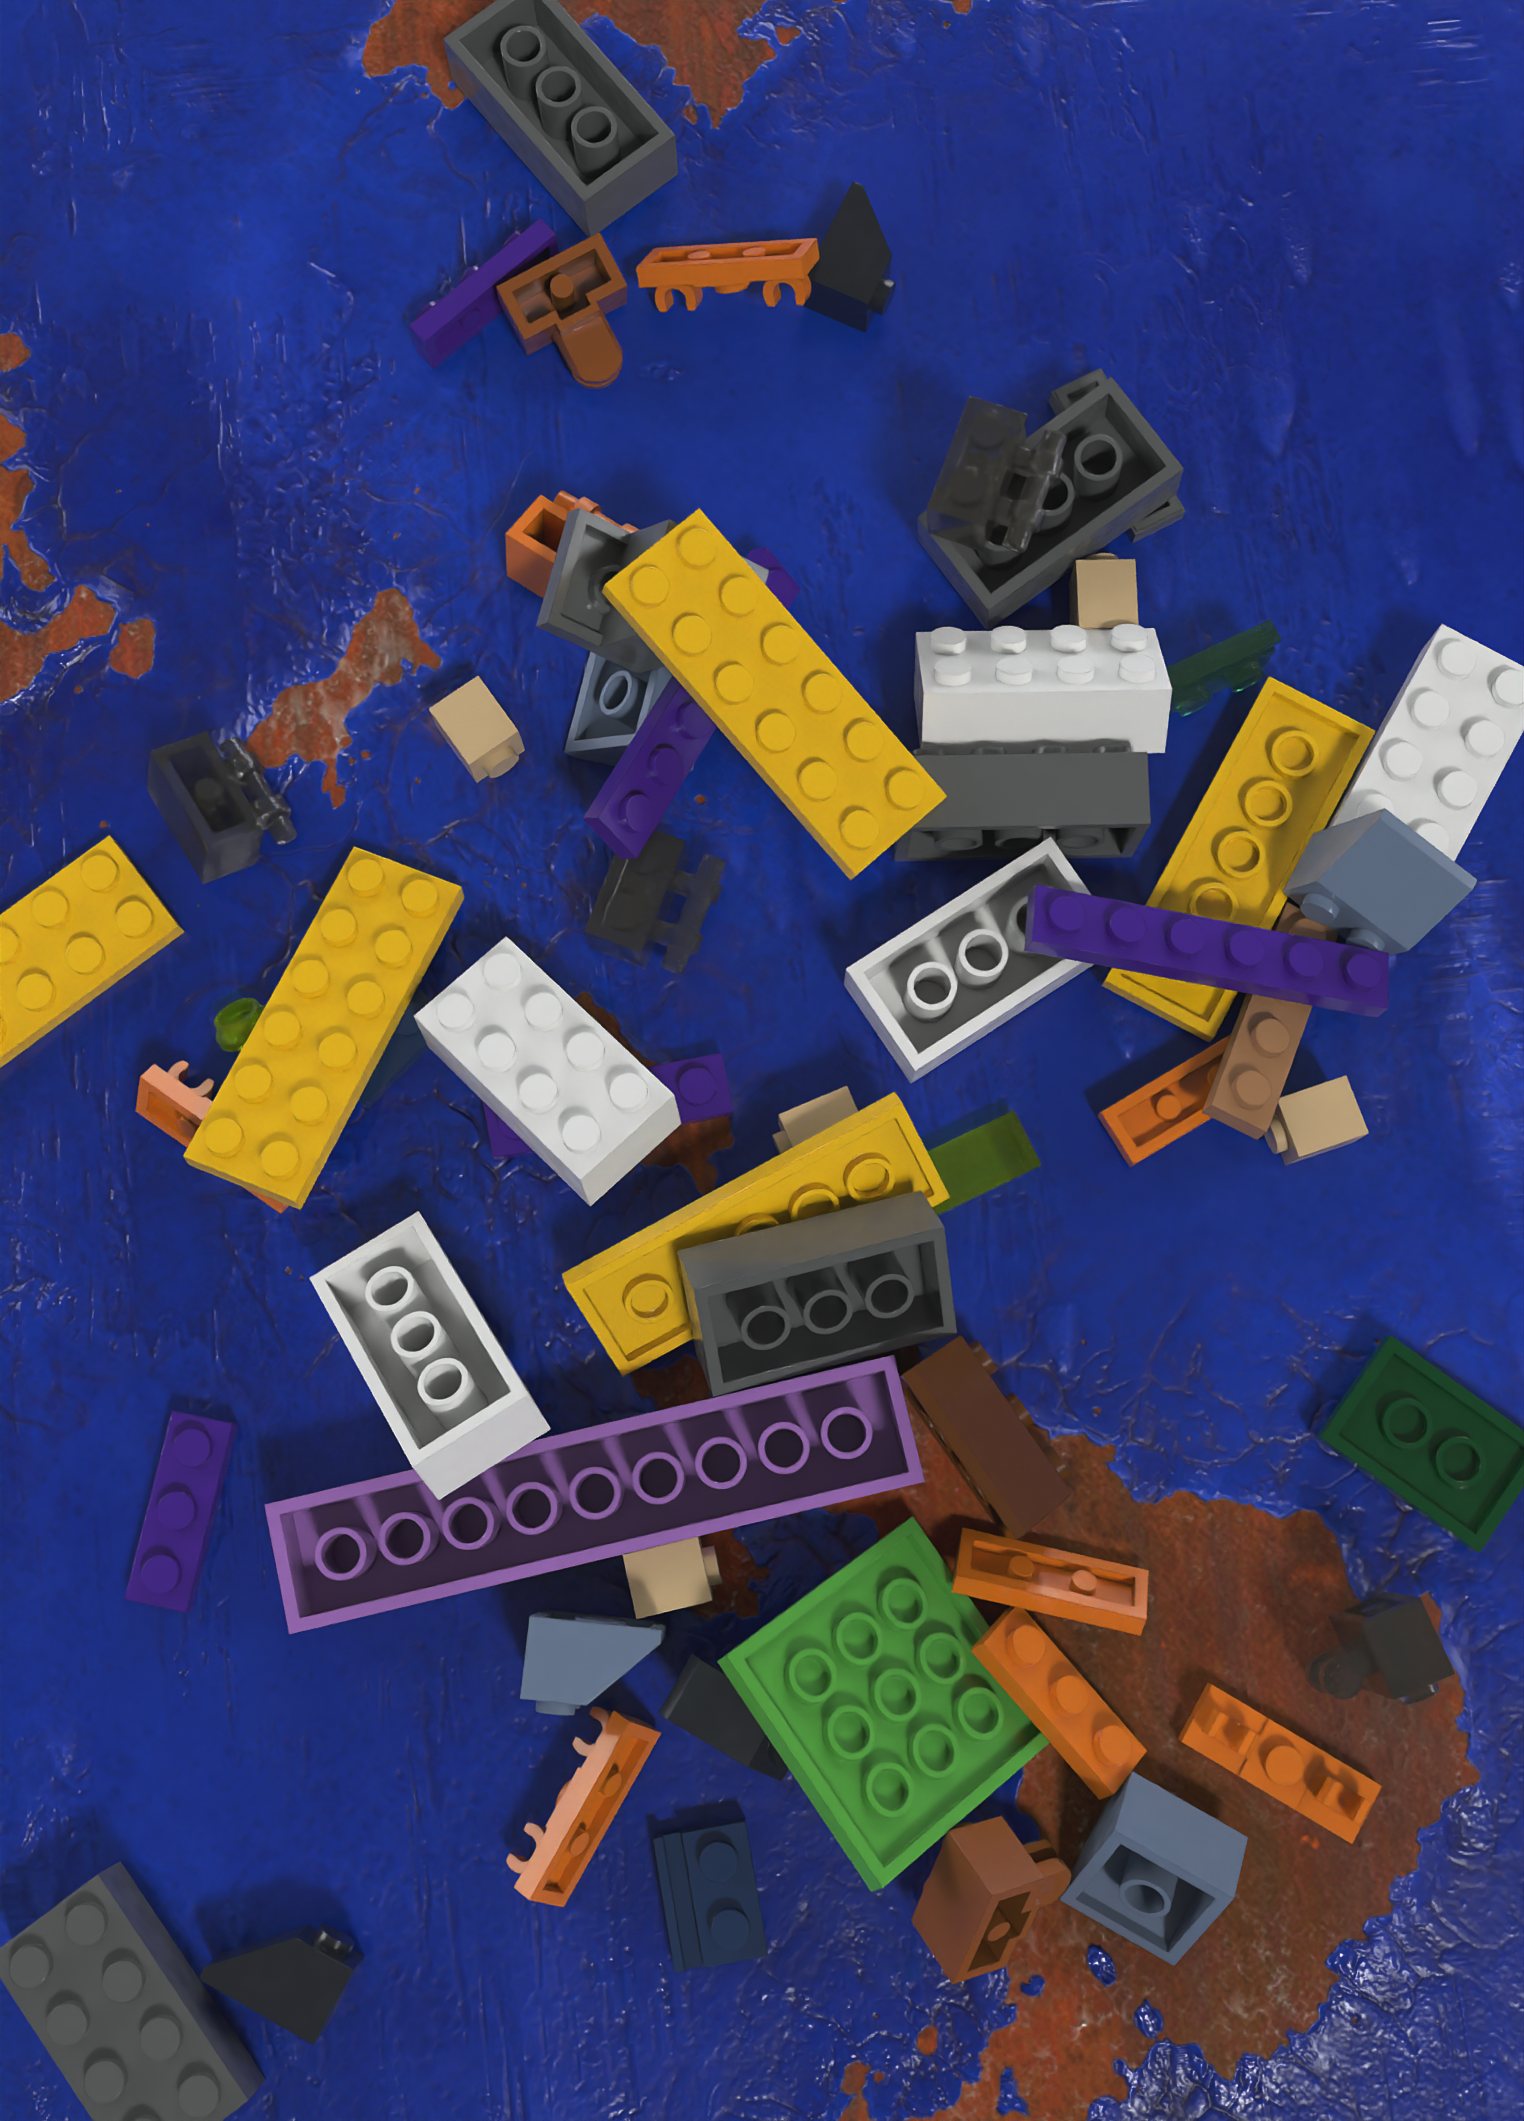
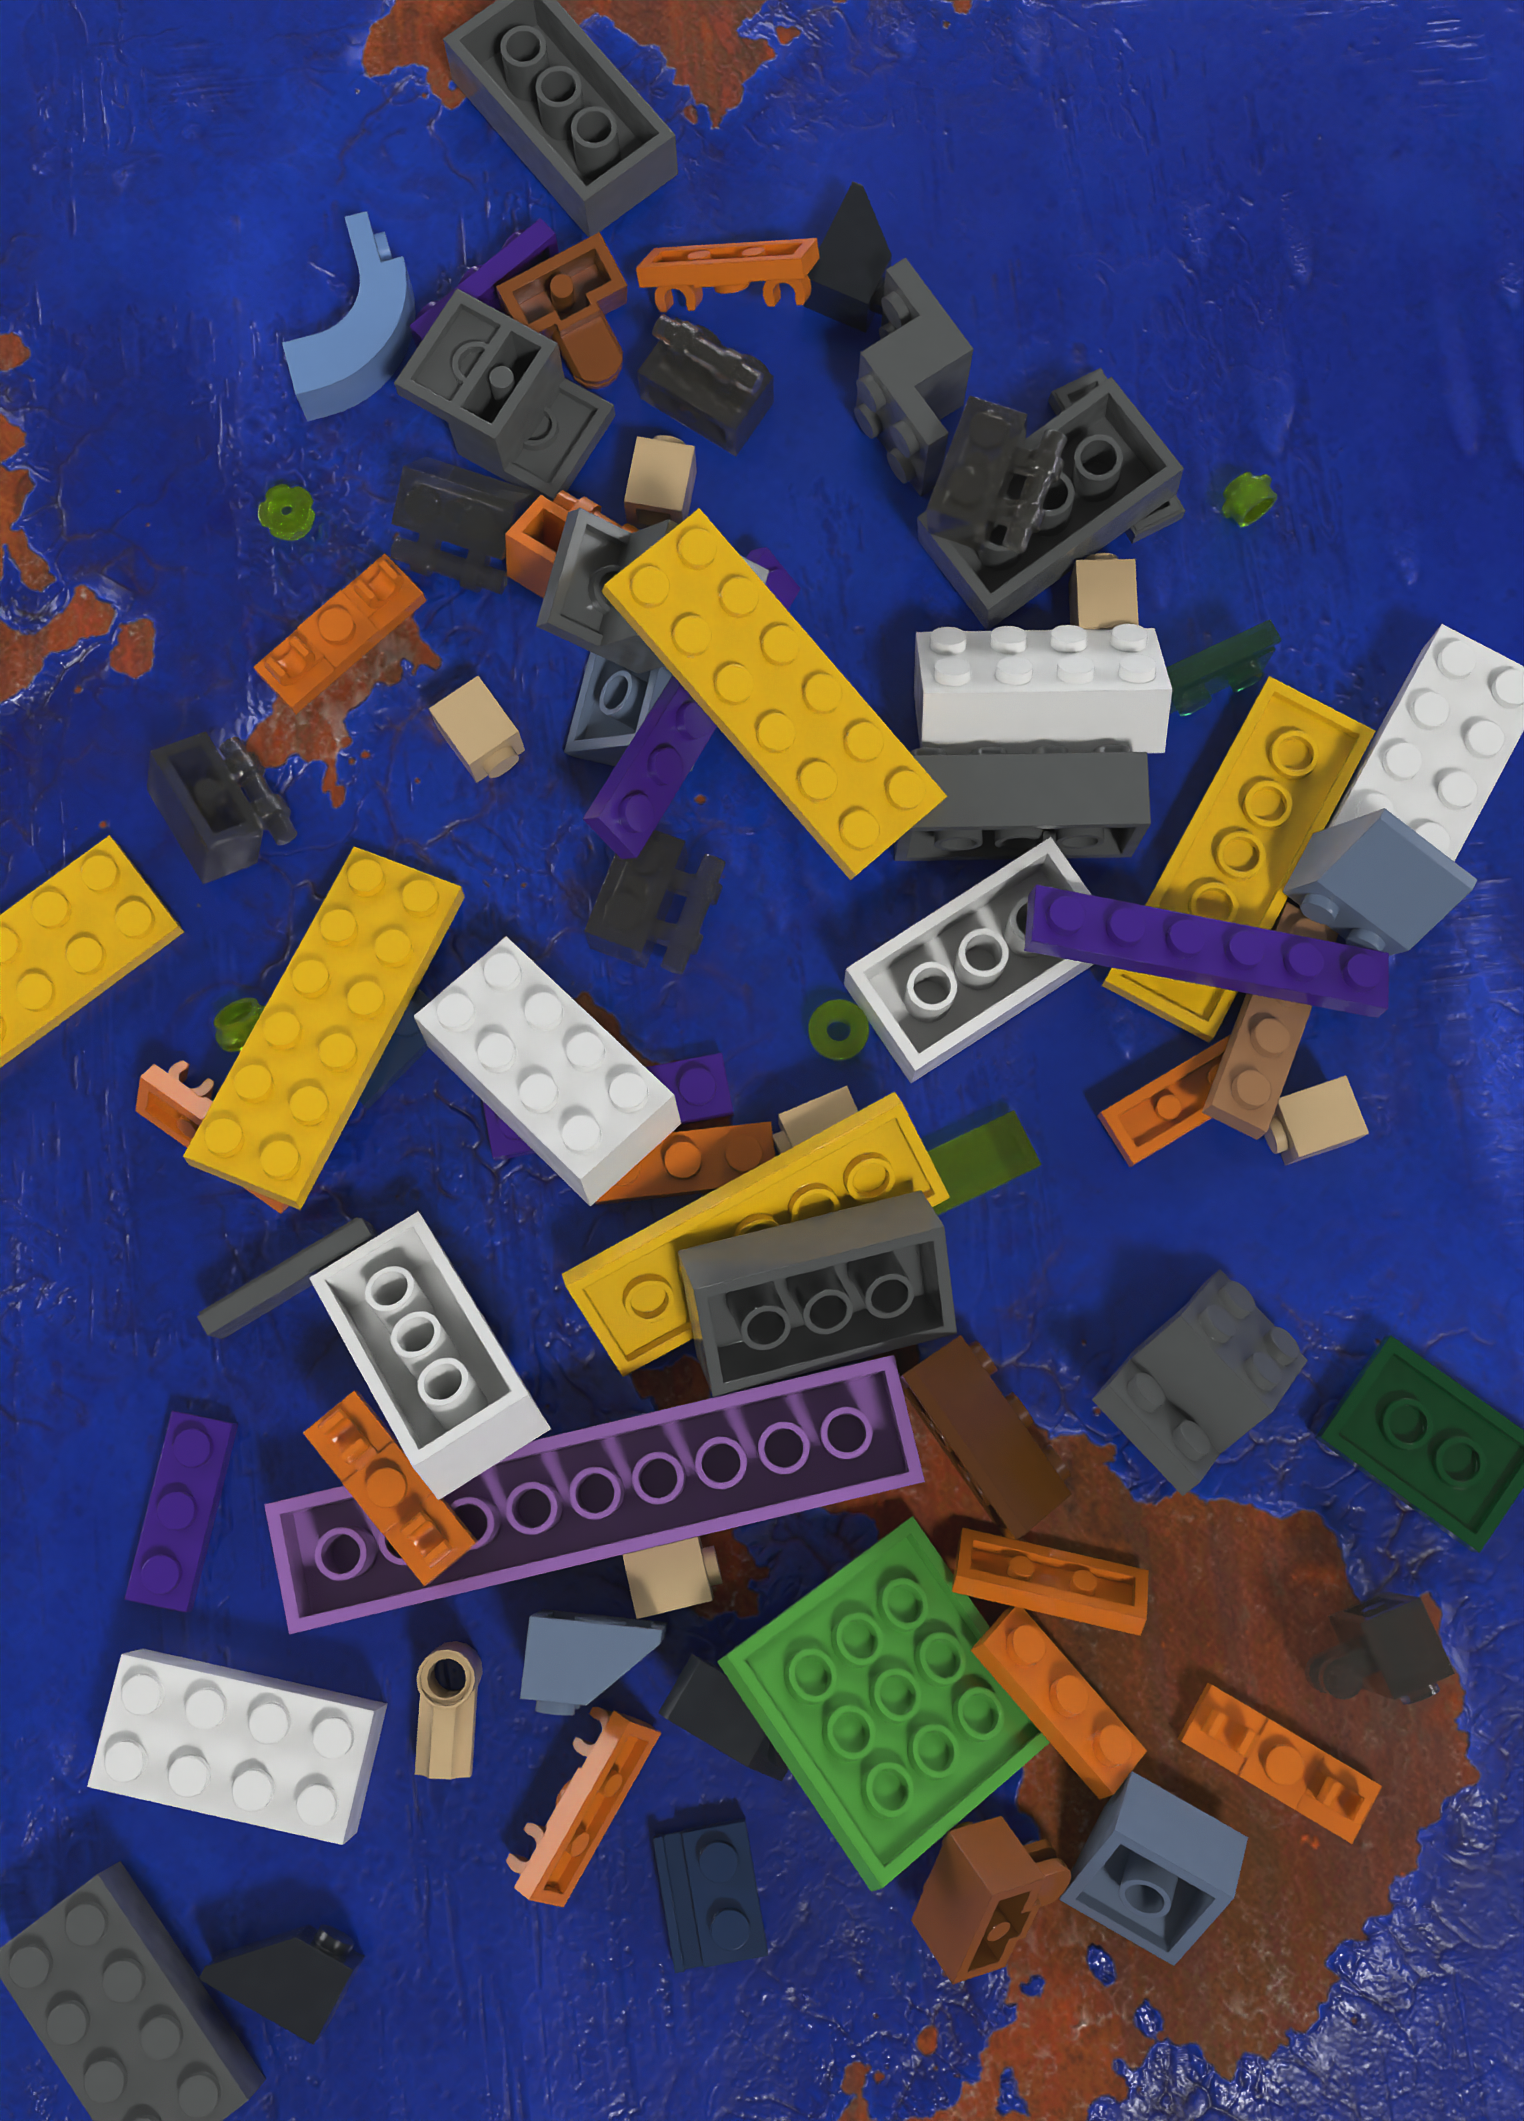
none -> white brick [87,1649,388,1845]
none -> dark grey tile [197,1217,378,1339]
none -> orange plate [253,553,427,715]
none -> clear neon green plate [258,484,315,541]
none -> medium blue arch [282,211,416,422]
none -> orange plate [303,1391,478,1586]
none -> clear smoke brick [391,457,535,594]
none -> dark grey bracket [394,289,616,502]
none -> tan piece [415,1641,483,1780]
none -> orange plate [595,1121,775,1205]
none -> tan brick [624,435,697,529]
none -> clear smoke brick [637,314,774,456]
none -> clear neon green plate [808,999,869,1061]
none -> dark grey bracket [854,258,973,497]
none -> dark grey bracket [1092,1269,1308,1496]
none -> clear neon green plate [1222,472,1277,527]

